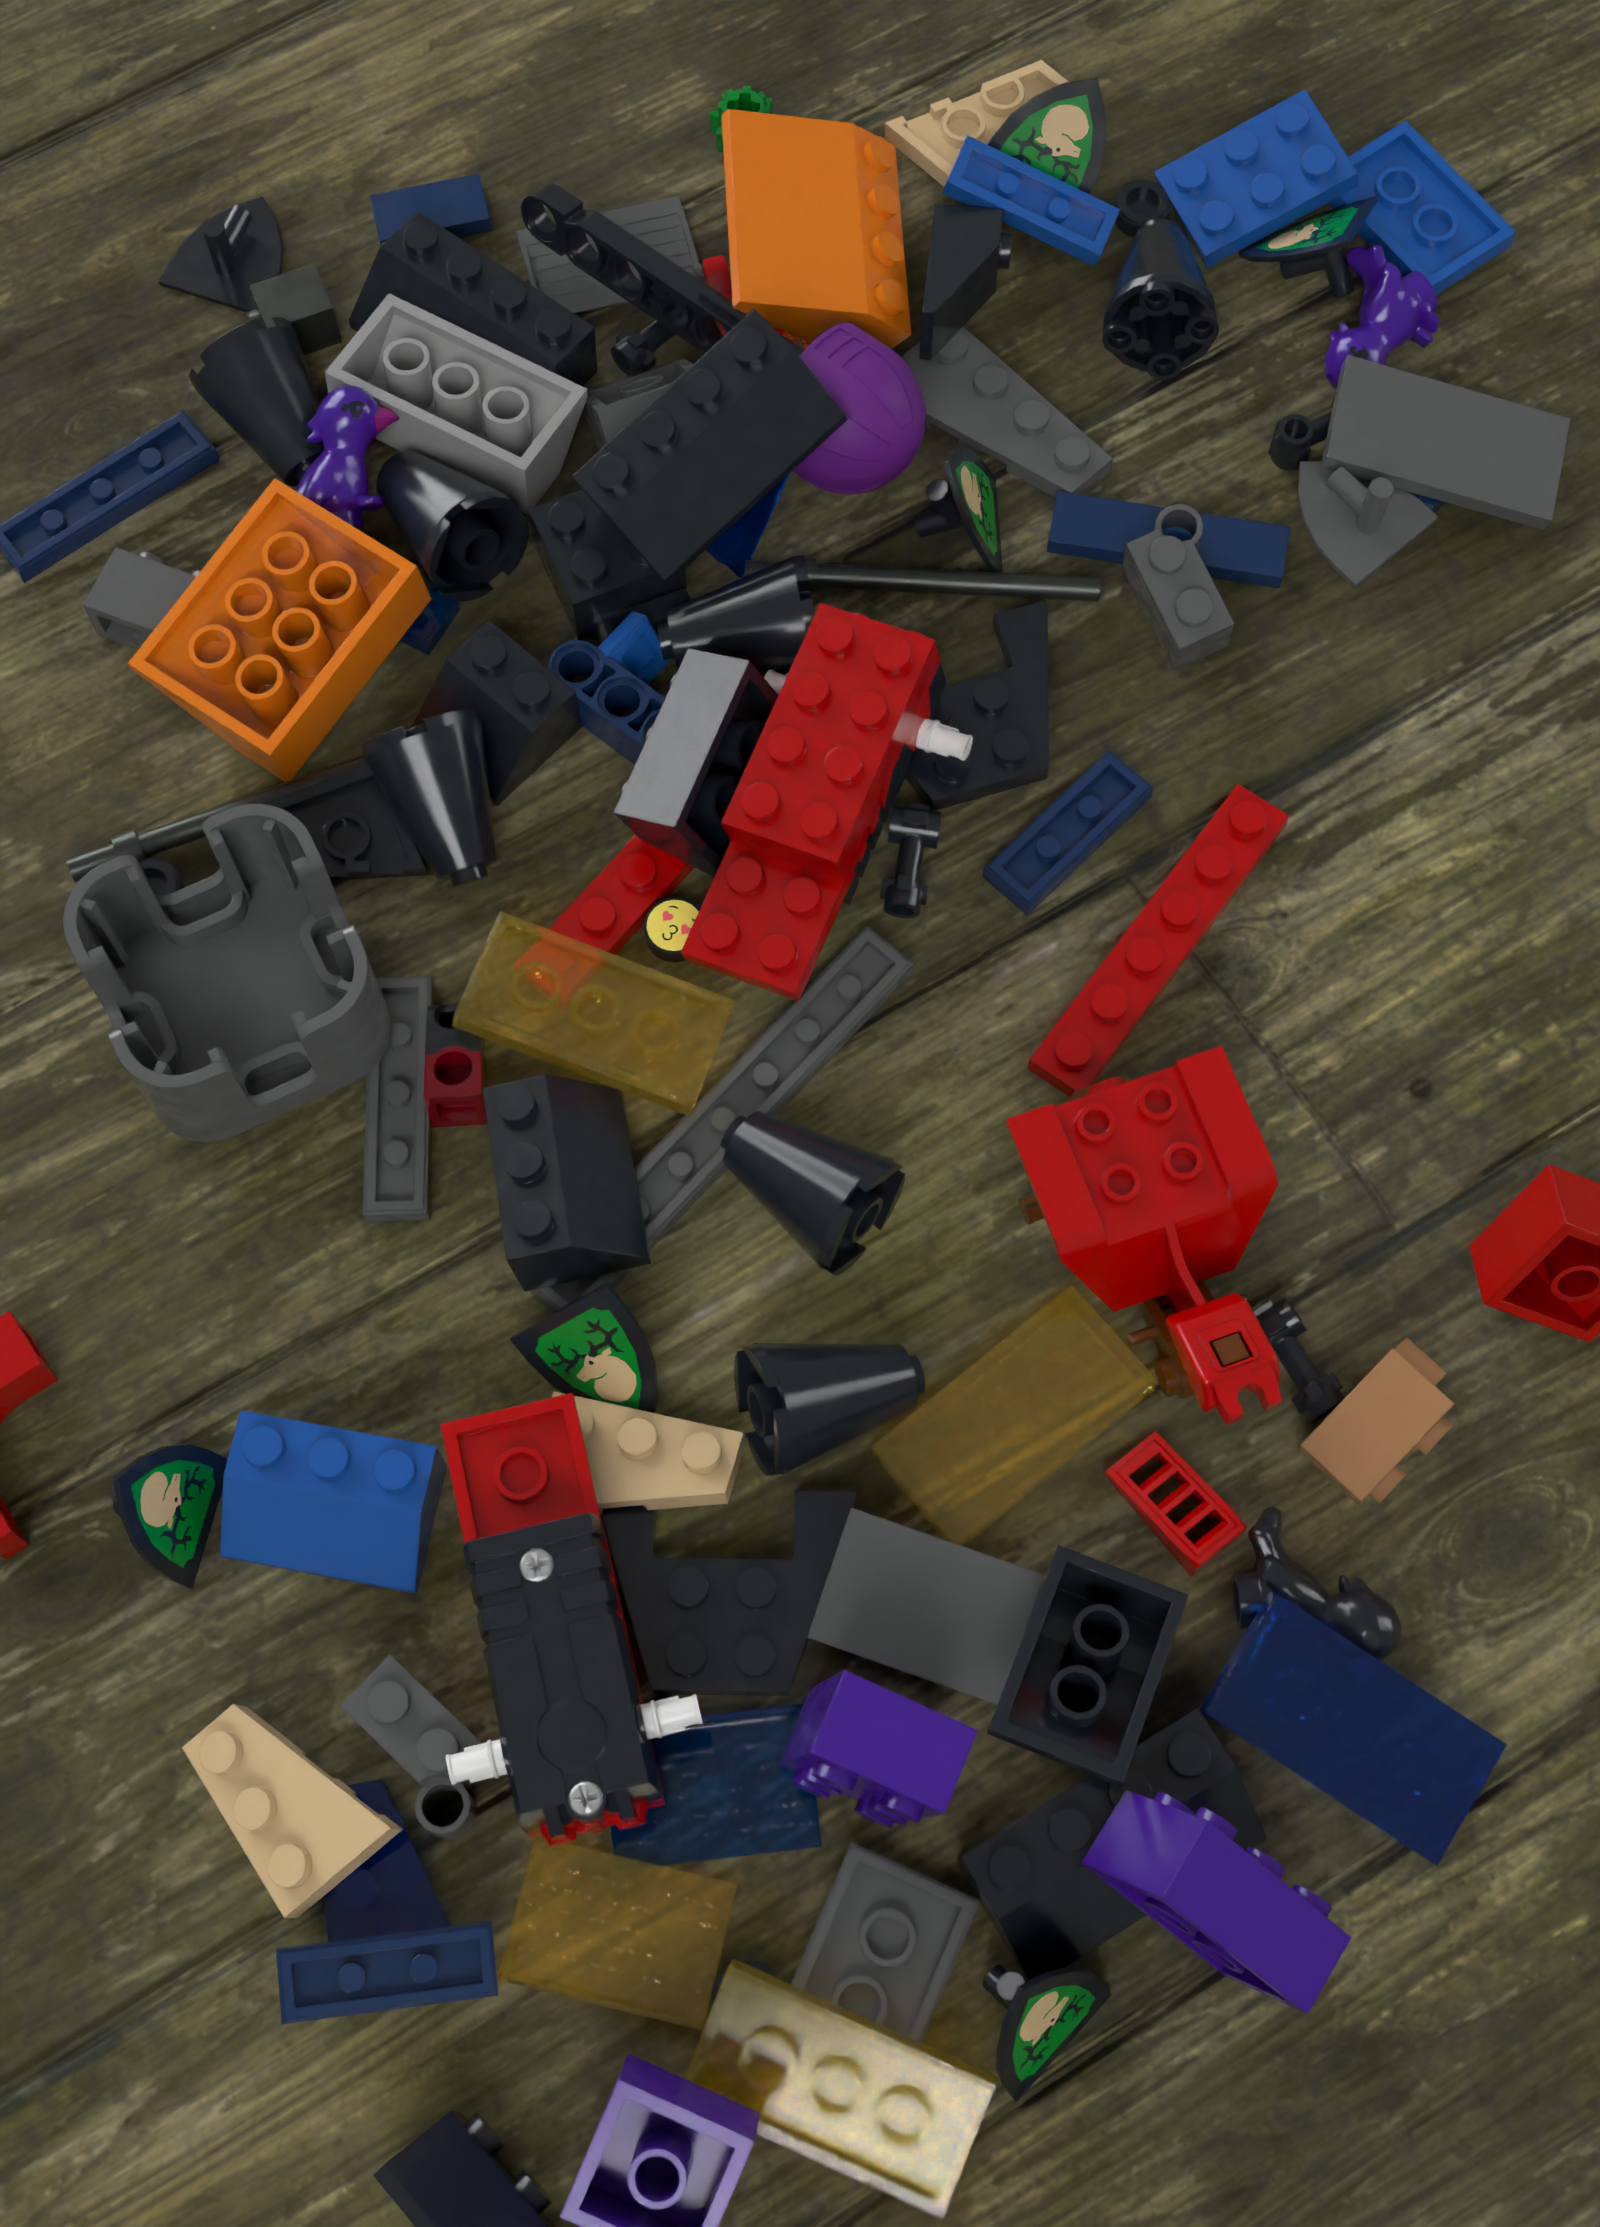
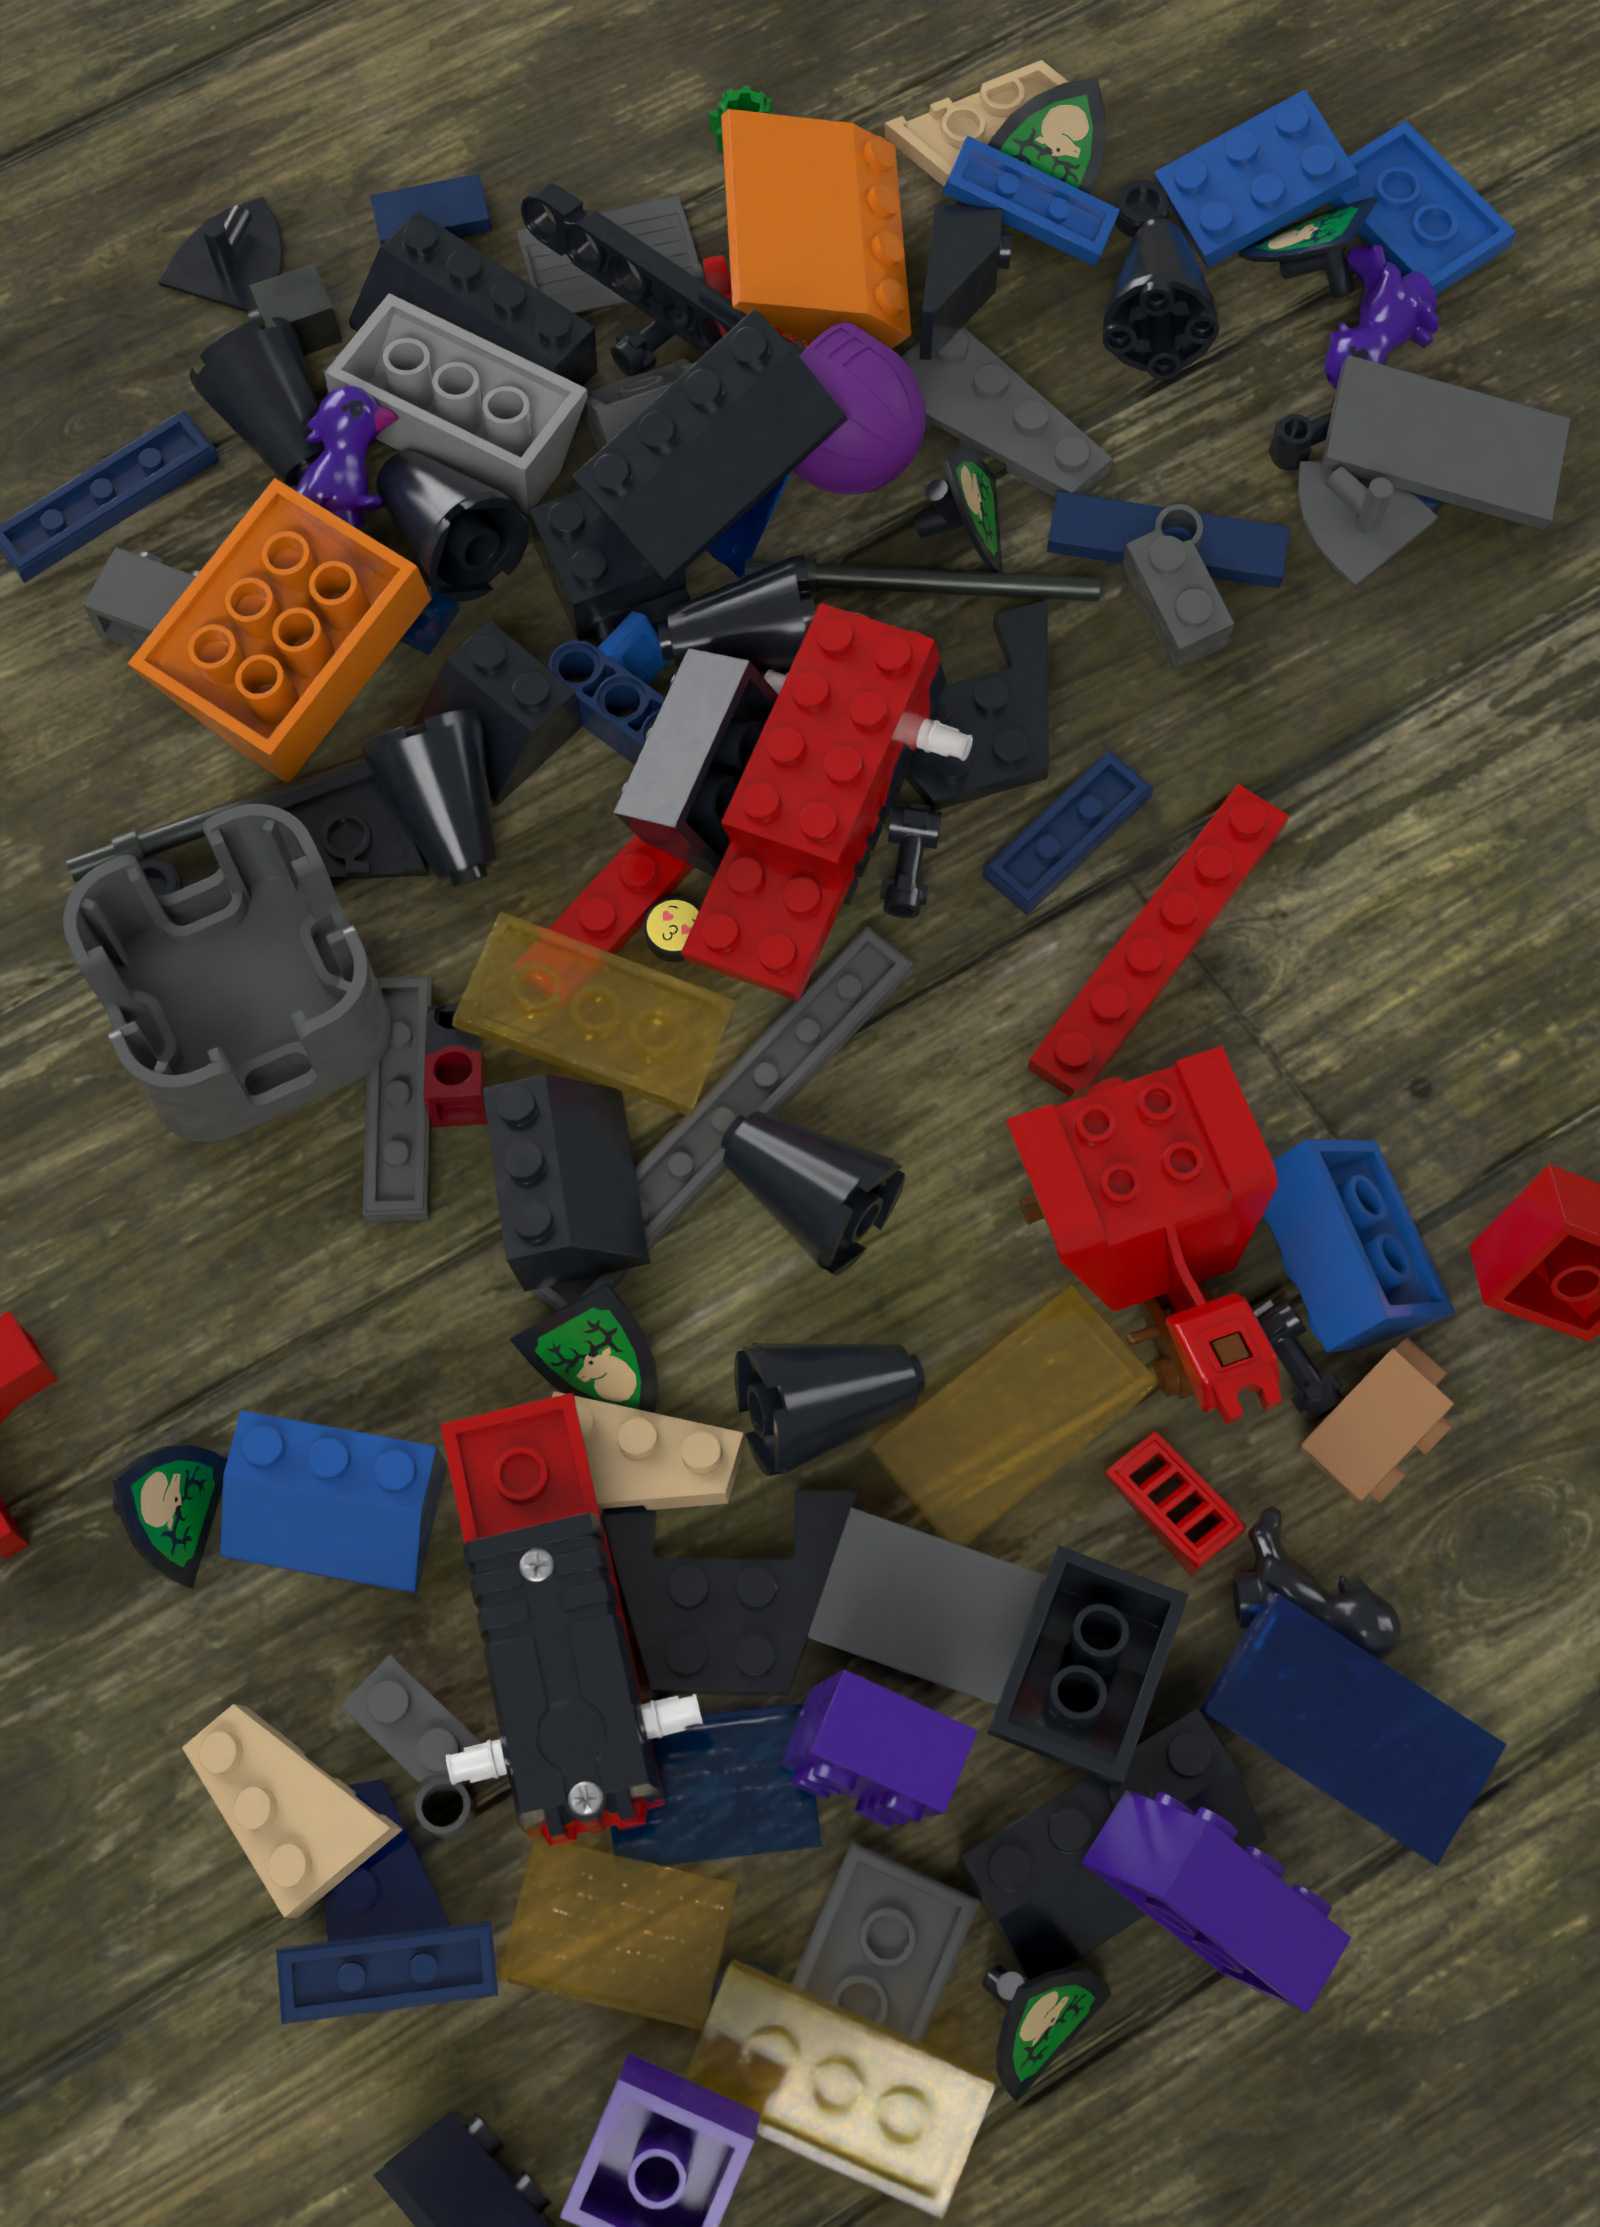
none -> blue slope [1262,1139,1456,1352]

